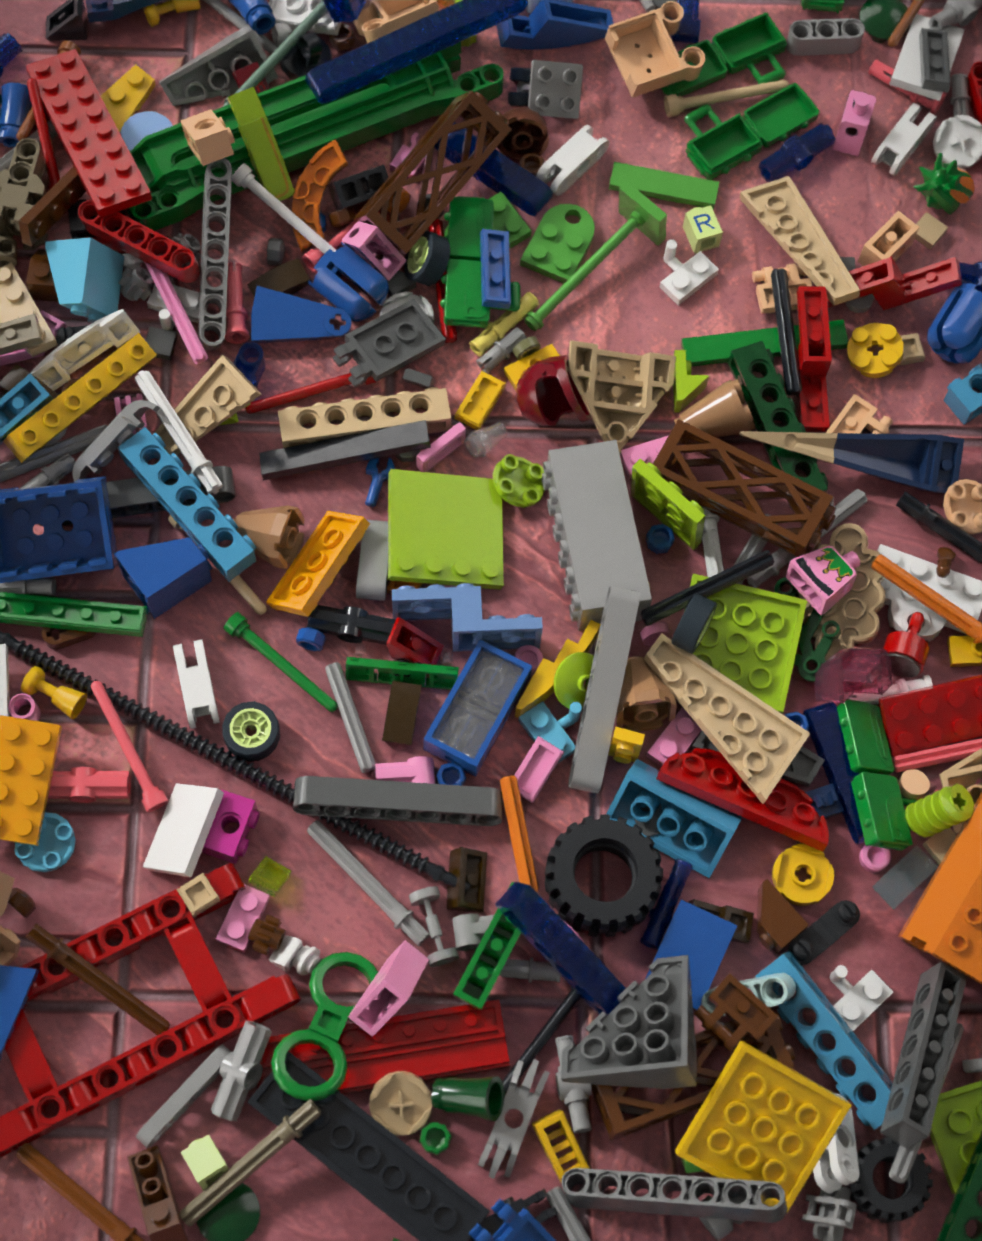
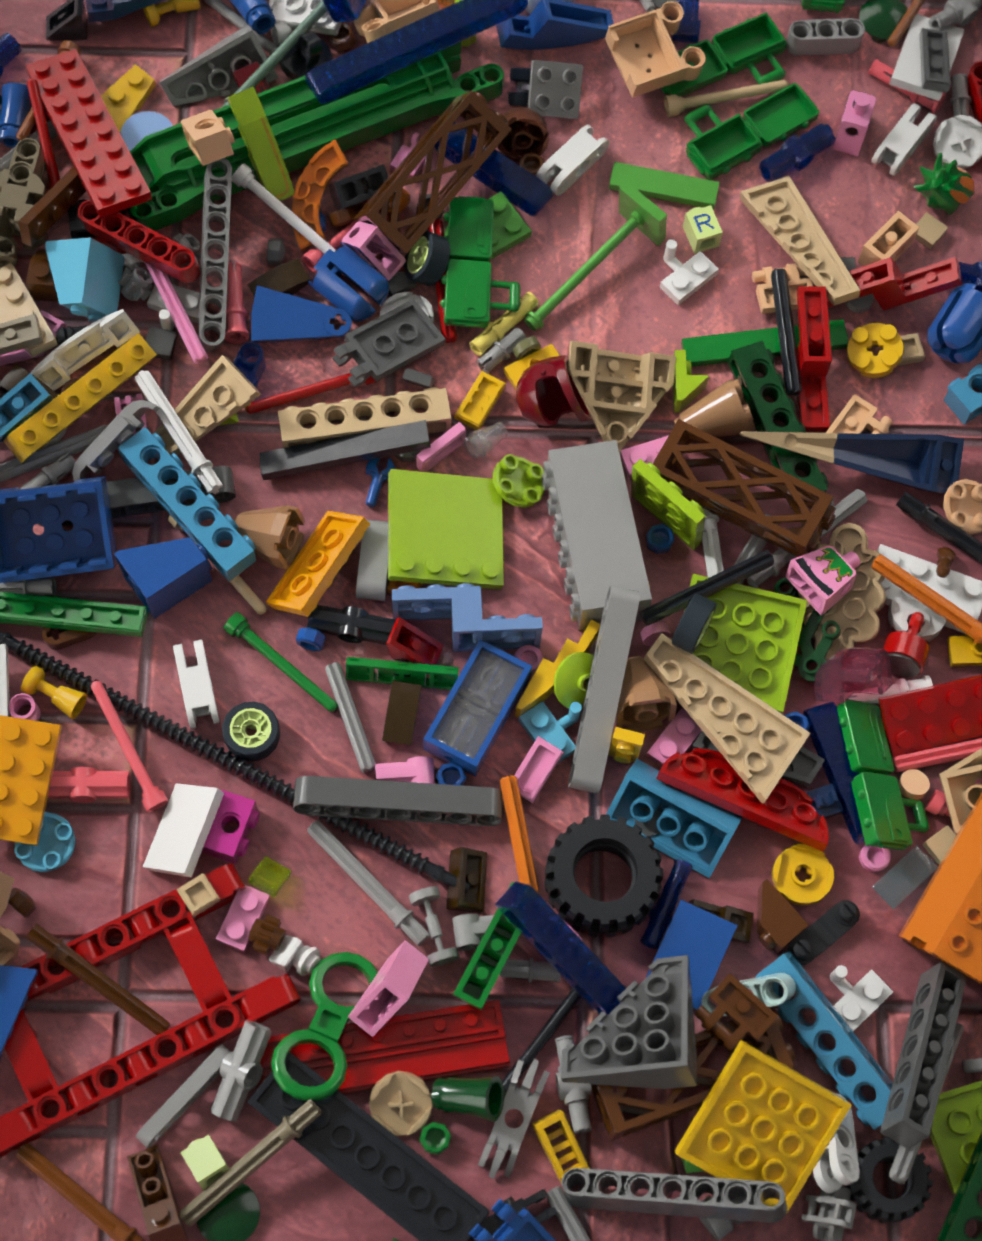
blue tile [480,229,511,309] -> none
bright green plate [520,204,595,284] -> none
lime piece [905,783,974,838] -> none

